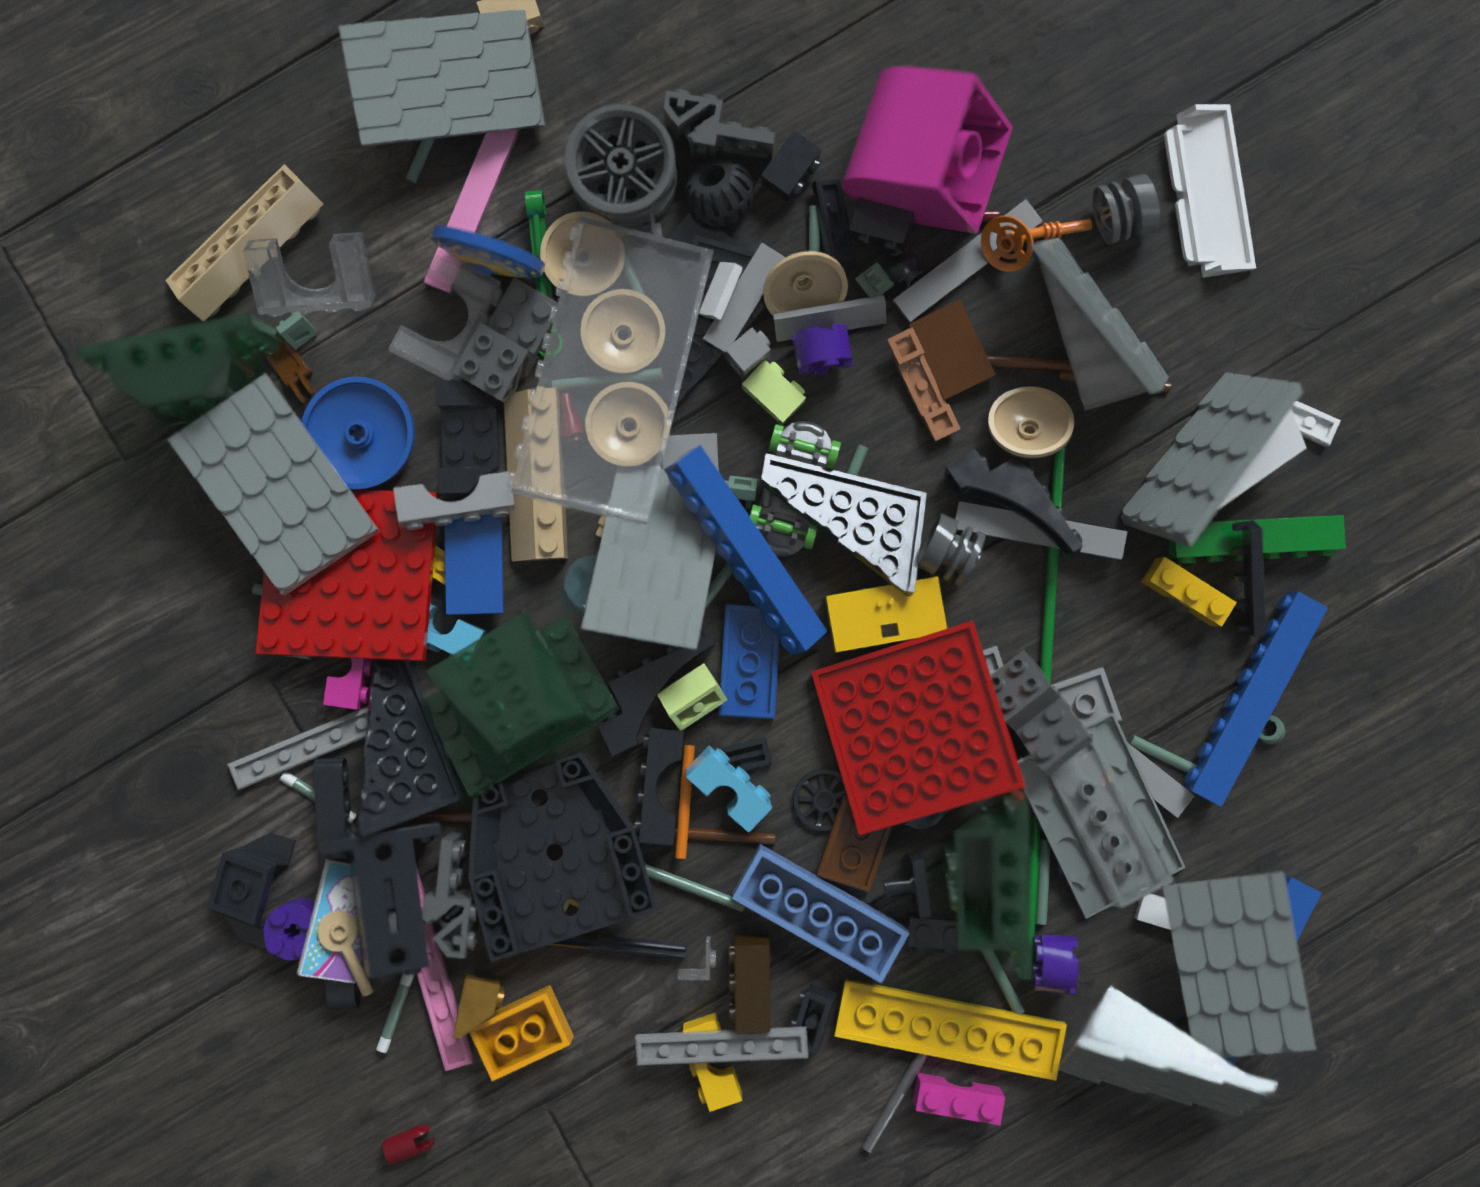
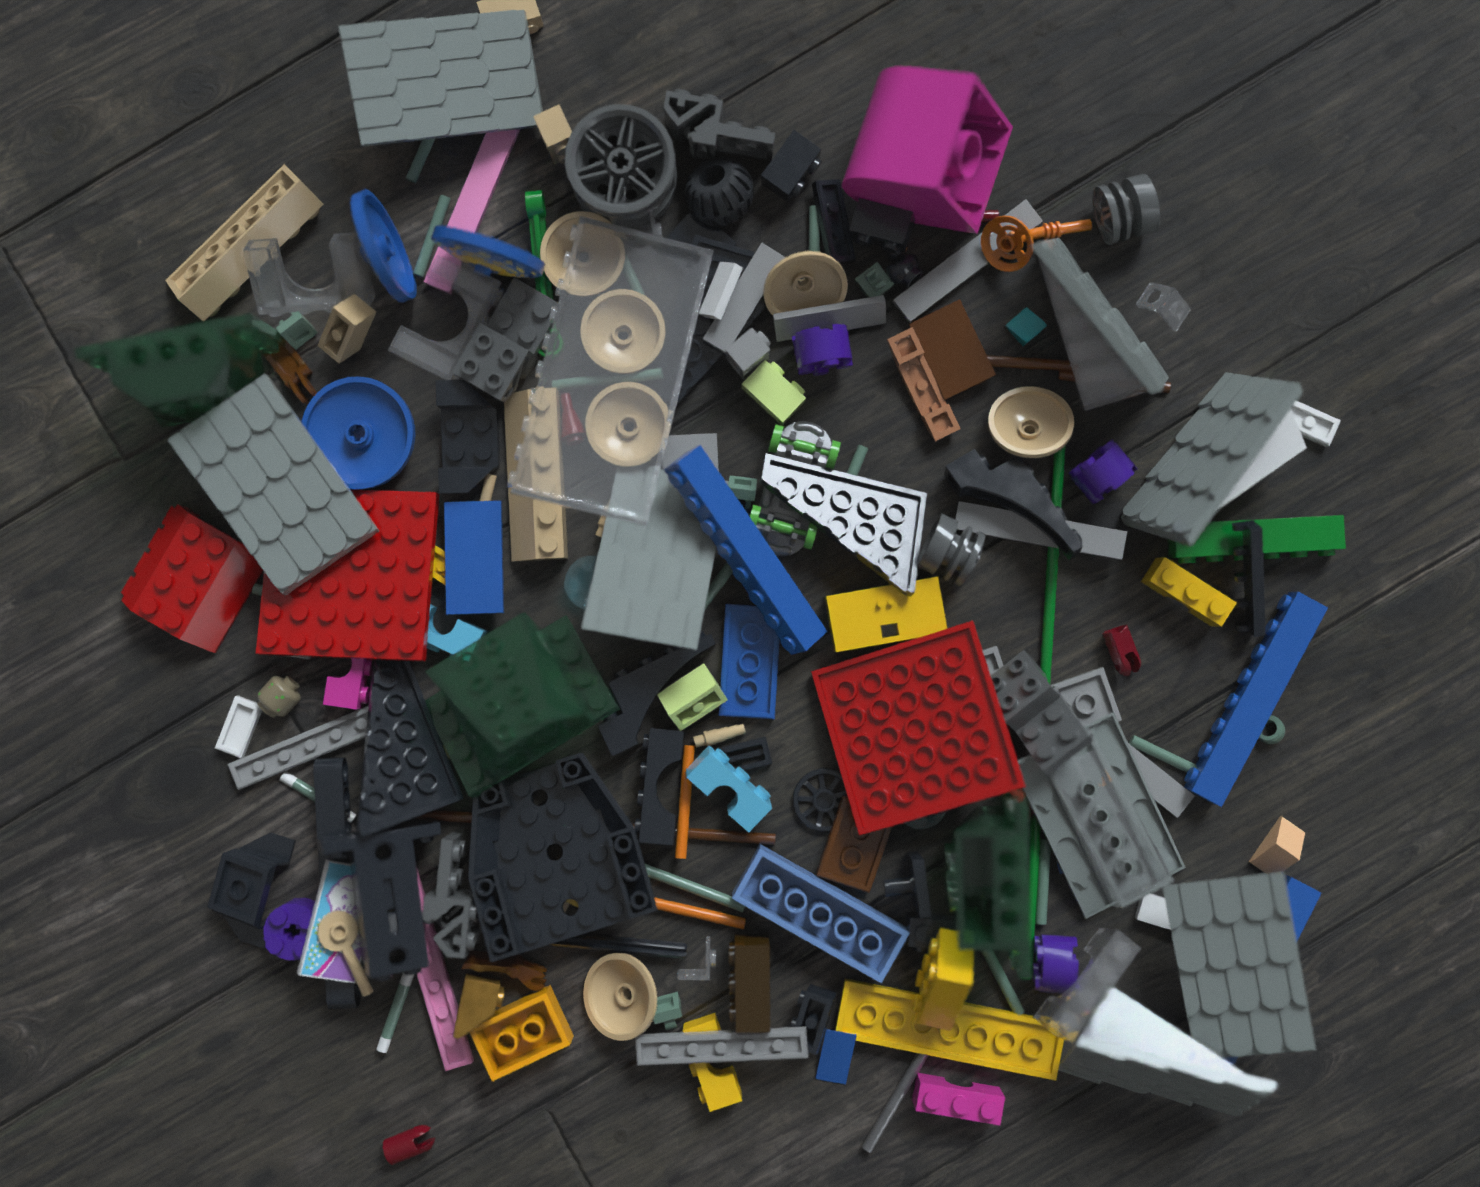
light grey arch [393,471,514,530] -> none
white slope [1164,104,1256,278] -> none
none -> red slope [121,504,264,653]
none -> white tile [215,696,262,758]
none -> dark tan head [257,676,301,718]
none -> tan brick [318,294,376,363]
none -> blue dish [351,189,417,303]
none -> sand green bar [413,195,451,278]
none -> reddish brown arm [462,950,547,991]
none -> tan brick [533,105,572,164]
none -> tan dish [583,953,657,1041]
none -> sand green tile [653,992,682,1031]
none -> orange bar [655,898,746,929]
none -> tan animal [693,724,746,748]
none -> blue sticker [816,1029,857,1084]
none -> yellow brick [913,928,974,1031]
none -> teal slope [1005,307,1047,346]
none -> clear arch [1033,928,1141,1043]
none -> dark purple brick [1068,439,1138,505]
none -> dark red piece [1102,624,1141,676]
none -> clear bracket [1136,282,1191,331]
none -> light nougat slope [1249,816,1305,874]

